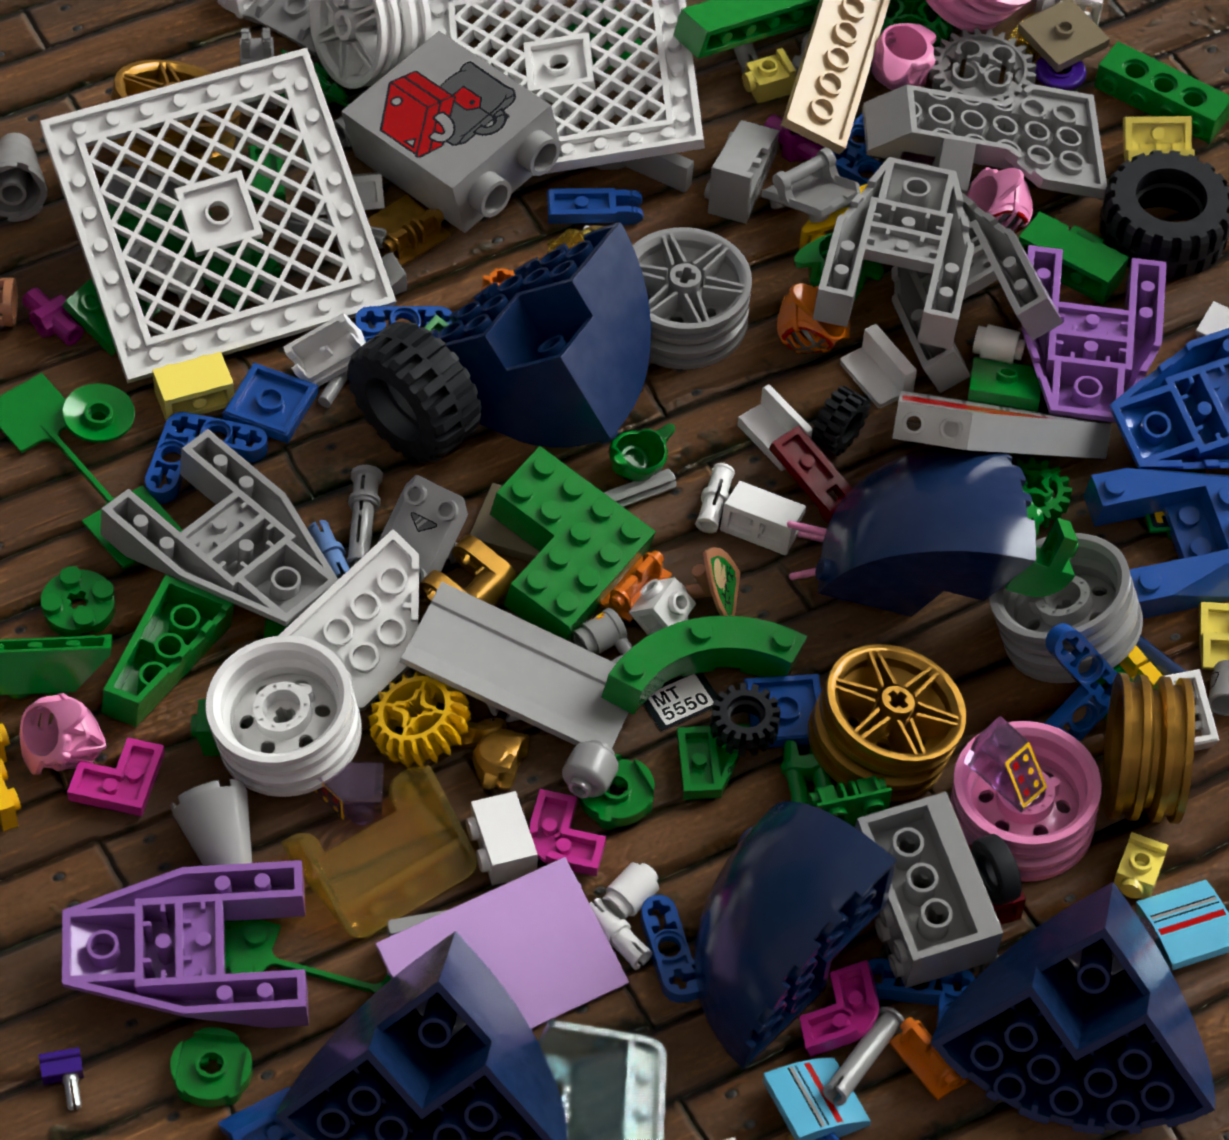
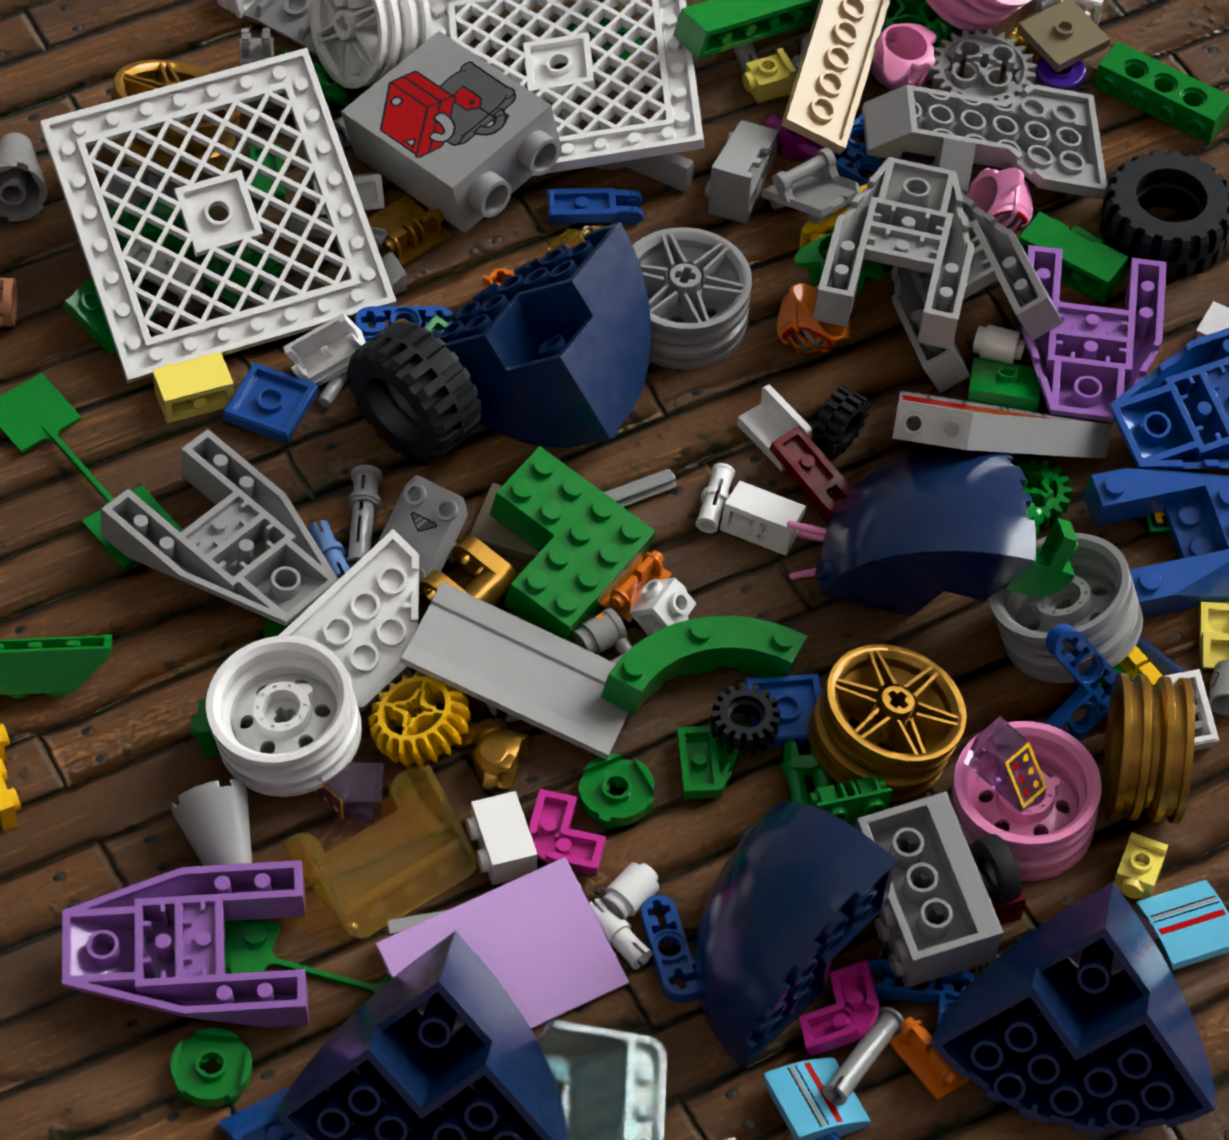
bright pink piece [20,693,107,775] -> none
magenta axle [22,288,83,346] -> none
dark purple piece [39,1047,84,1110] -> none
green plate [41,566,116,637] -> none
green dish [62,384,135,443] -> none
dark pink plate [67,738,165,816] -> none
green wedge [101,575,234,727] -> none
blue beam [145,412,268,504] -> none
light grey head [562,740,618,798] -> none
green hair [609,423,675,482] -> none
sticker [643,673,718,731] -> none
nougat shield [685,547,741,616] -> none
white panel [840,324,917,408] -> none
light yellow slope [1123,116,1195,162] -> none

